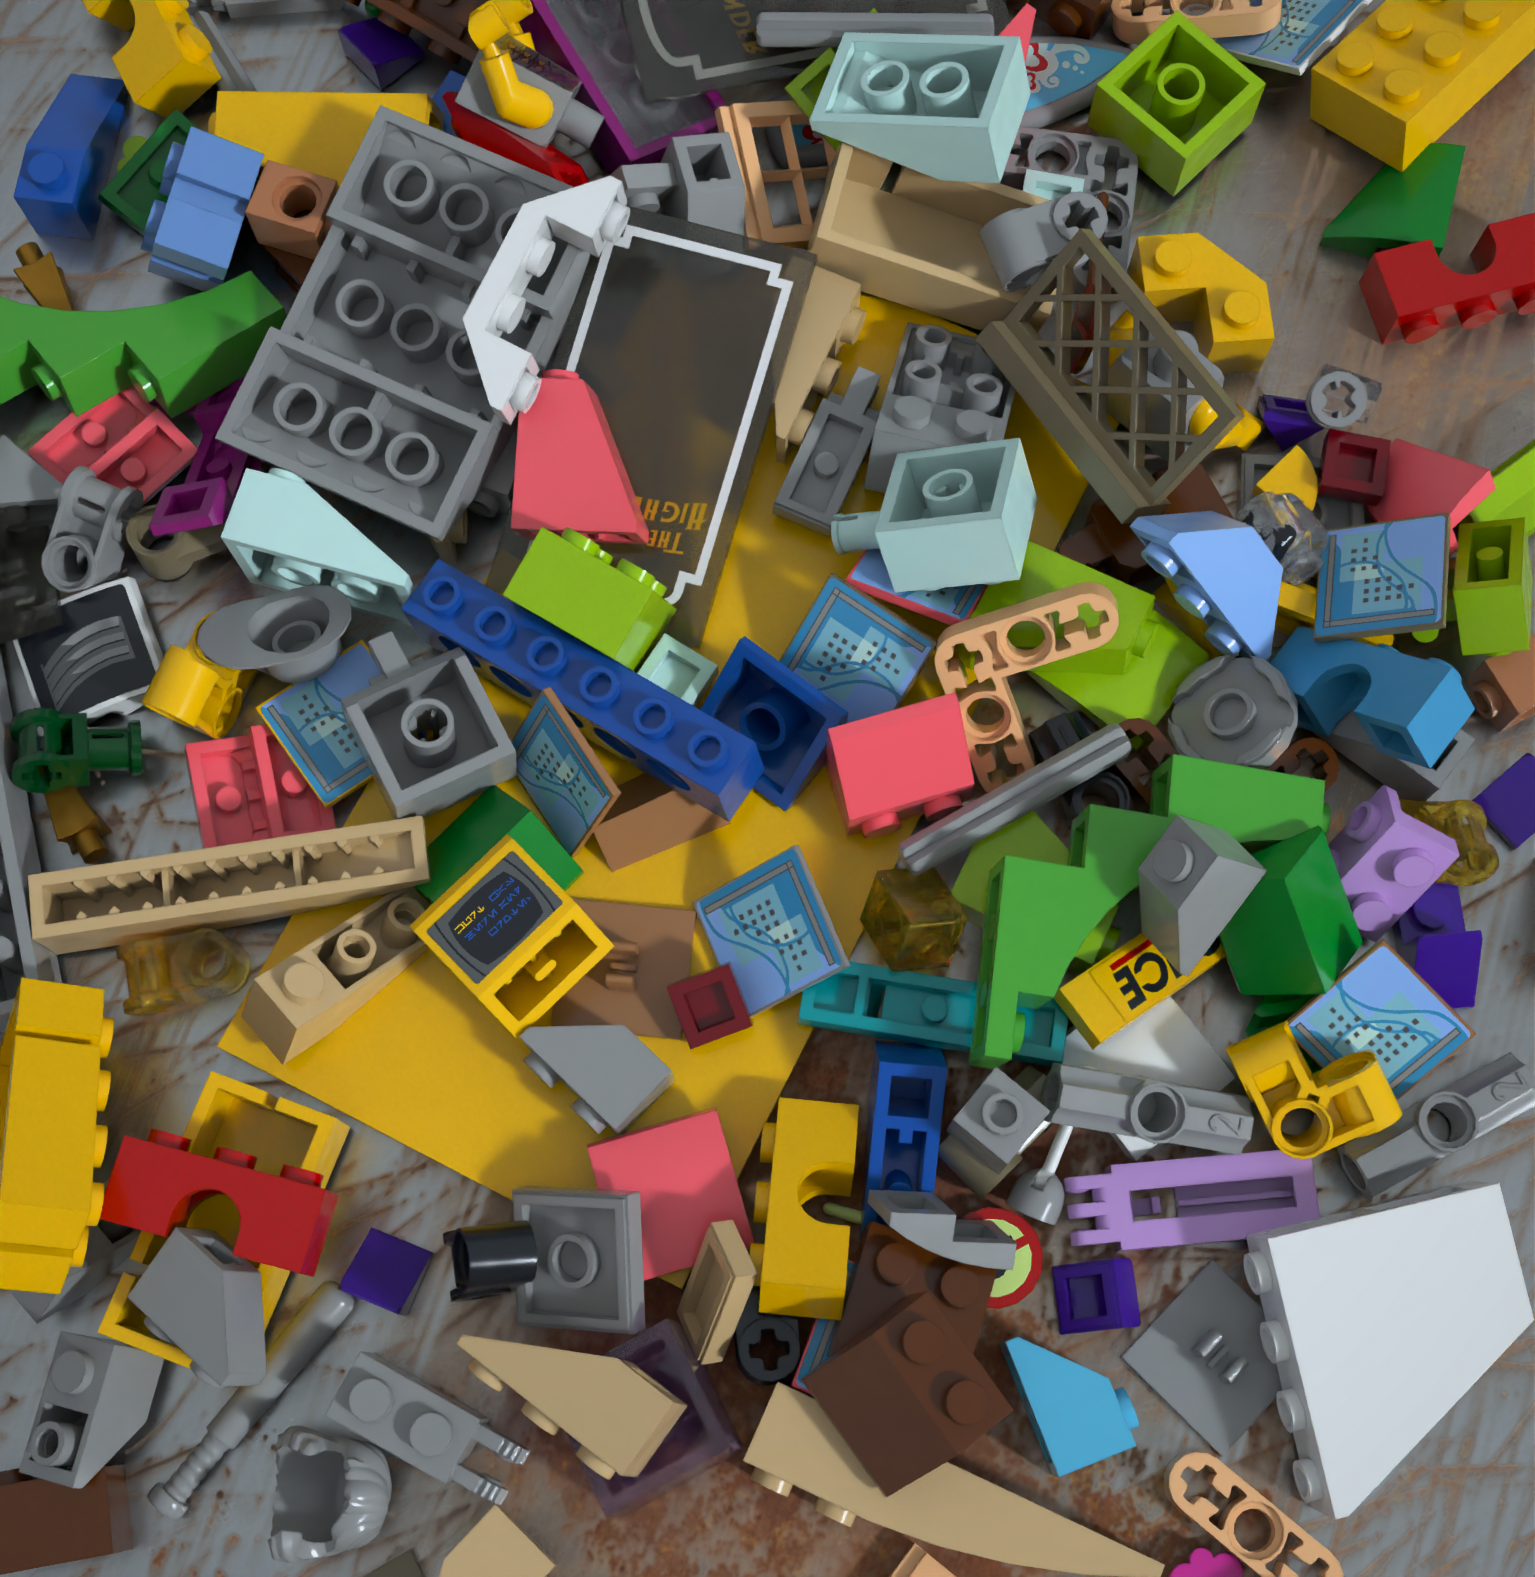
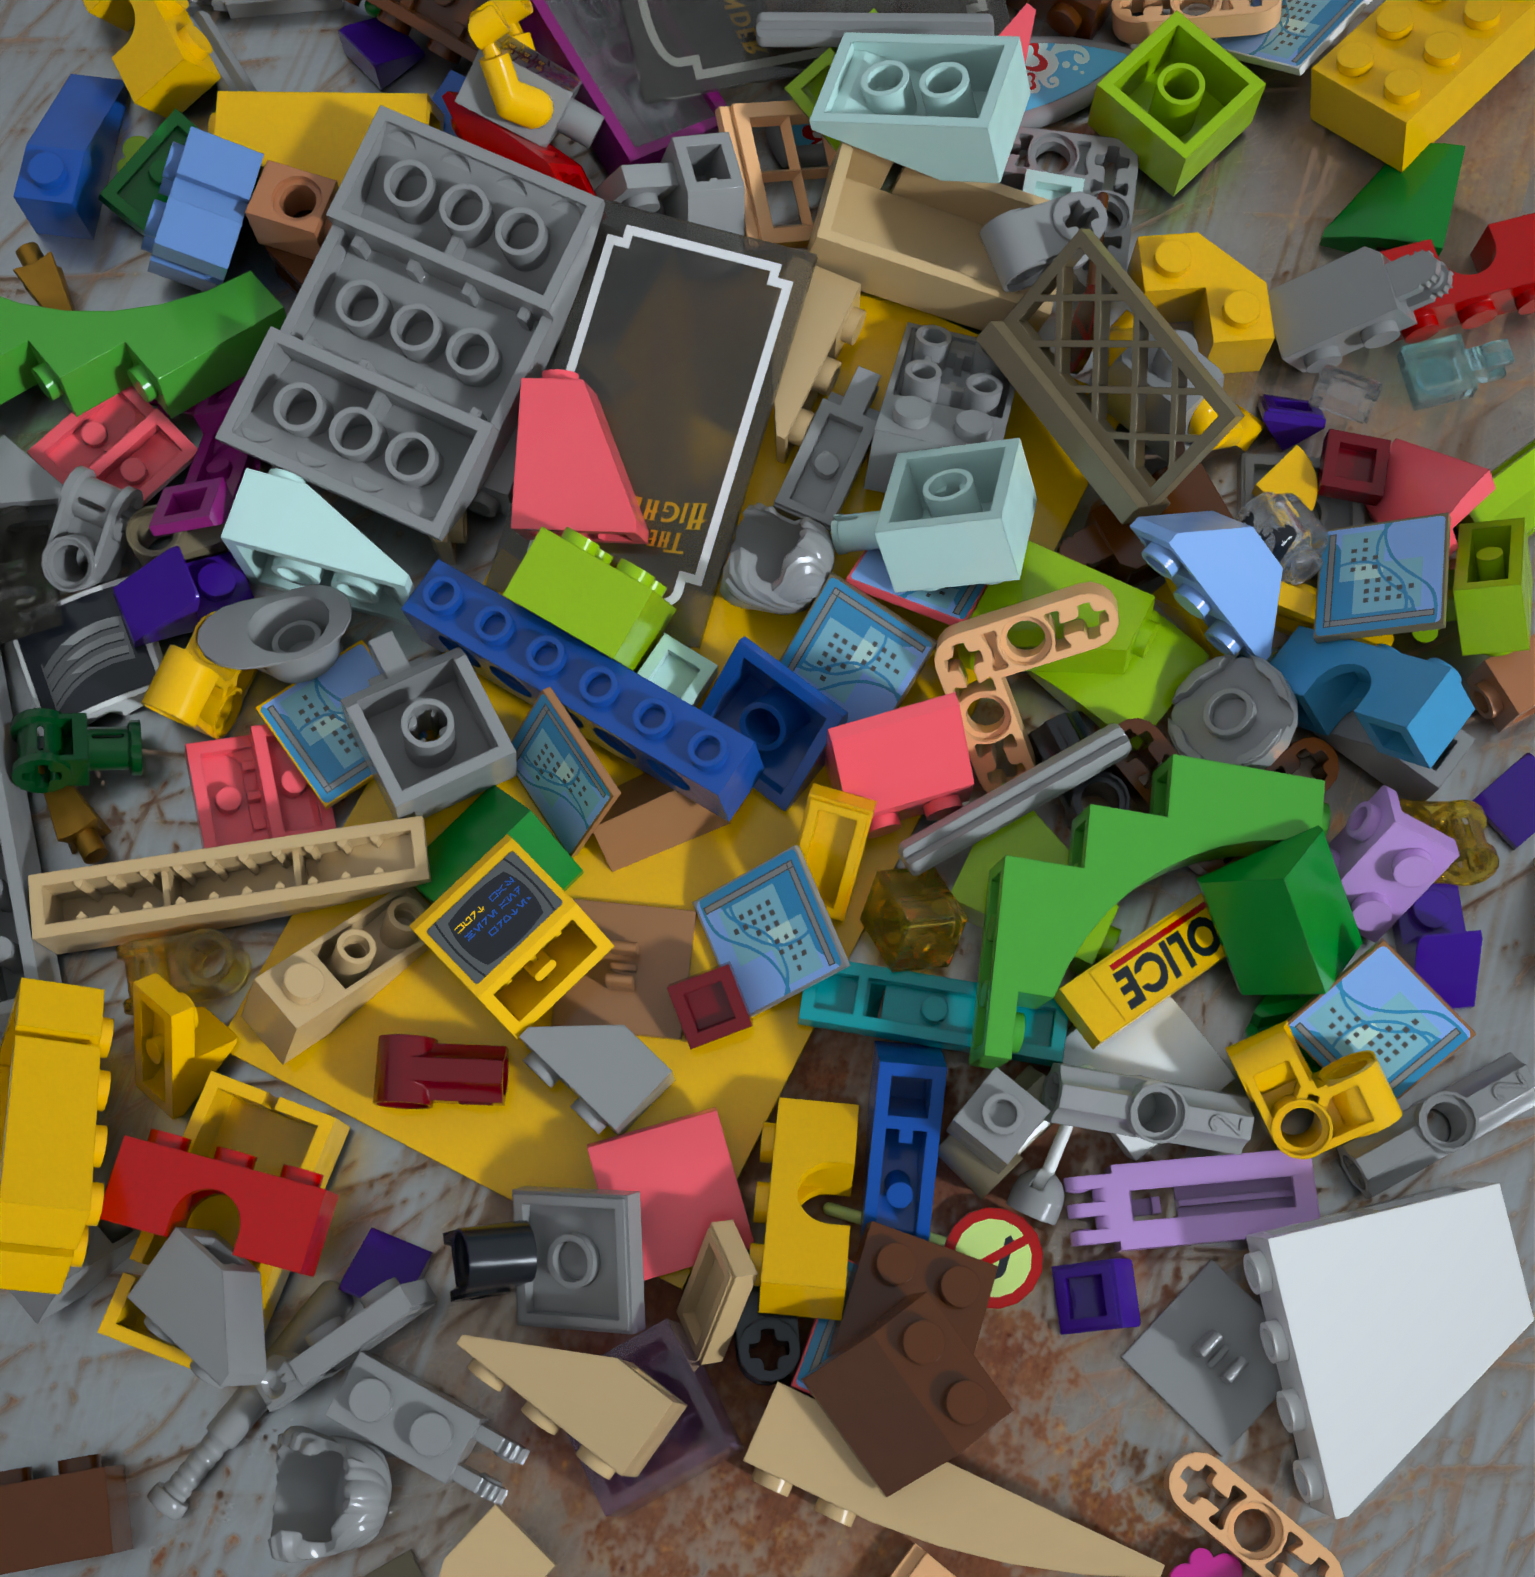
light grey slope [19,1331,164,1489] -> none
white slope [463,176,630,426] -> none
light grey slope [867,1190,1017,1270] -> none
medium azure slope [999,1337,1139,1477] -> none
light grey slope [1138,815,1267,976] -> none
light grey bush [1305,371,1367,429] -> none
none -> dark purple slope [113,546,254,647]
none -> yellow slope [133,973,237,1120]
none -> light grey hinge [255,1277,437,1412]
none -> dark red piece [373,1034,509,1109]
none -> light grey hair [720,502,835,615]
none -> yellow tile [796,783,877,922]
none -> light grey hinge [1268,246,1454,373]
none -> clear light blue plate [1396,333,1515,411]

